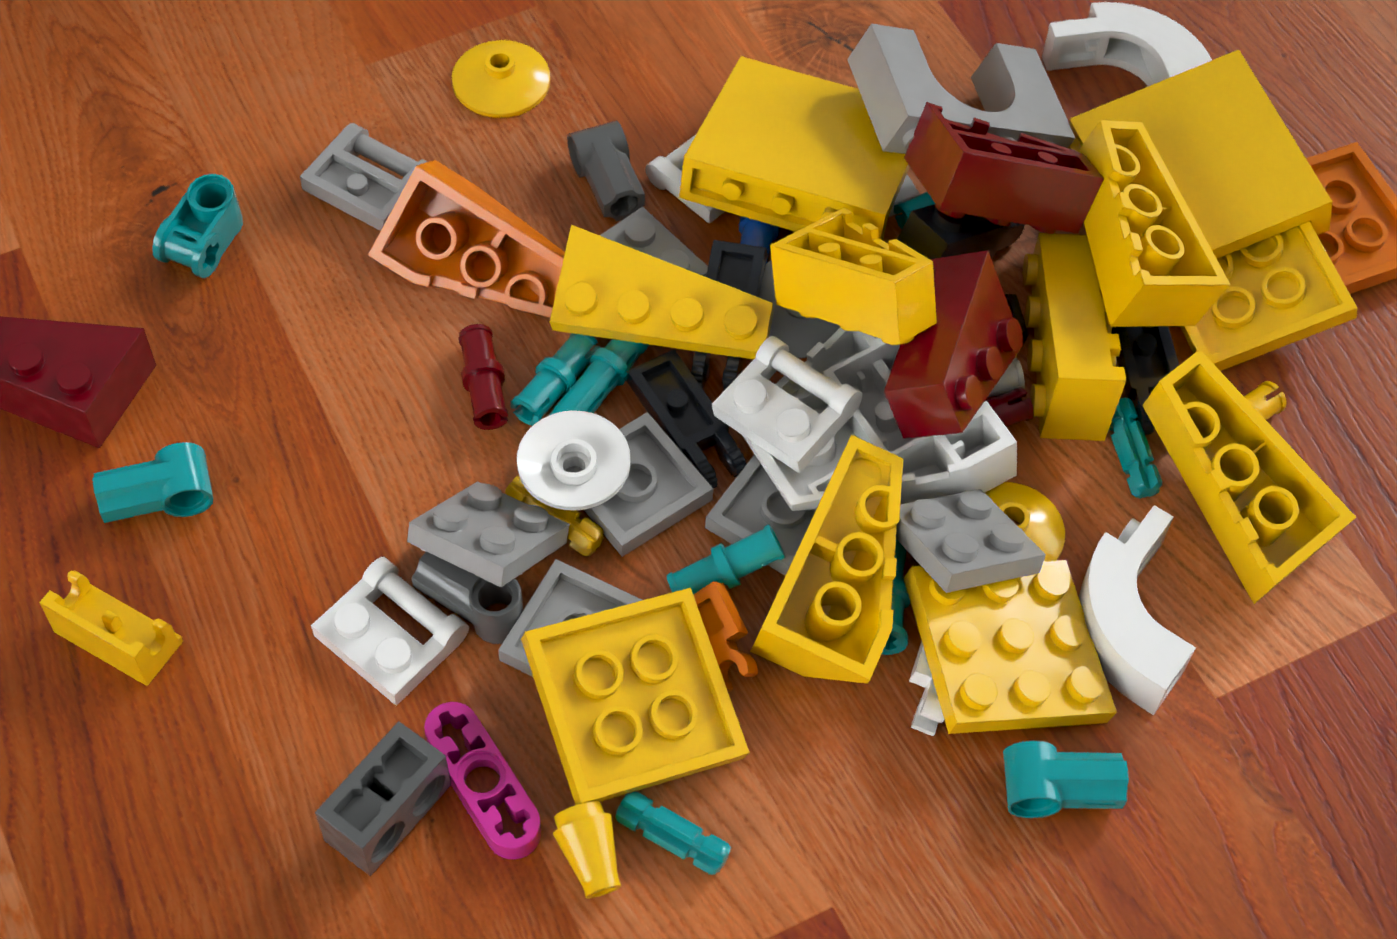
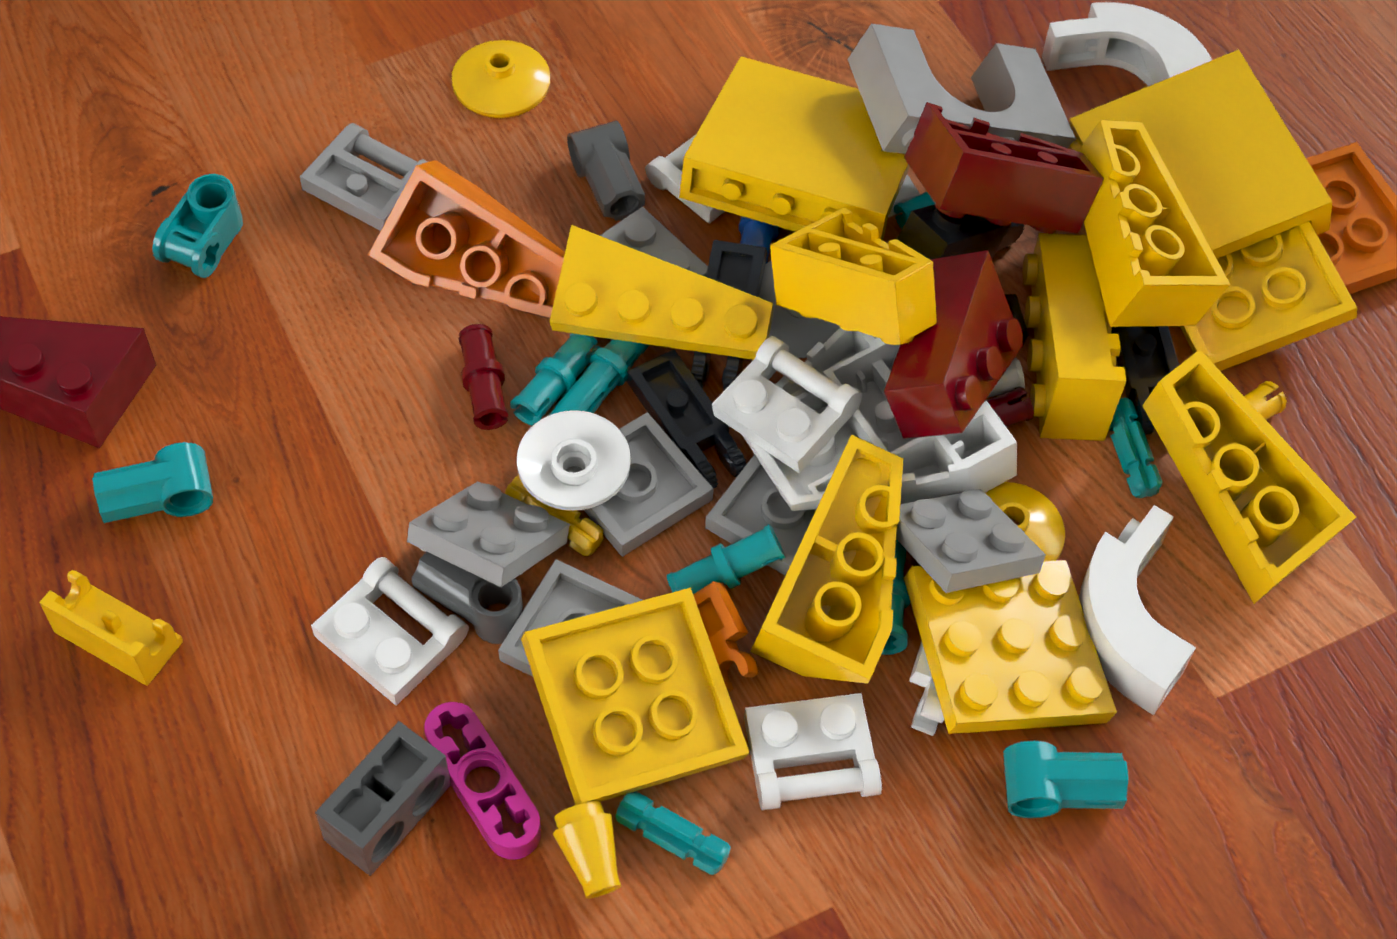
none -> white plate [744,693,882,810]

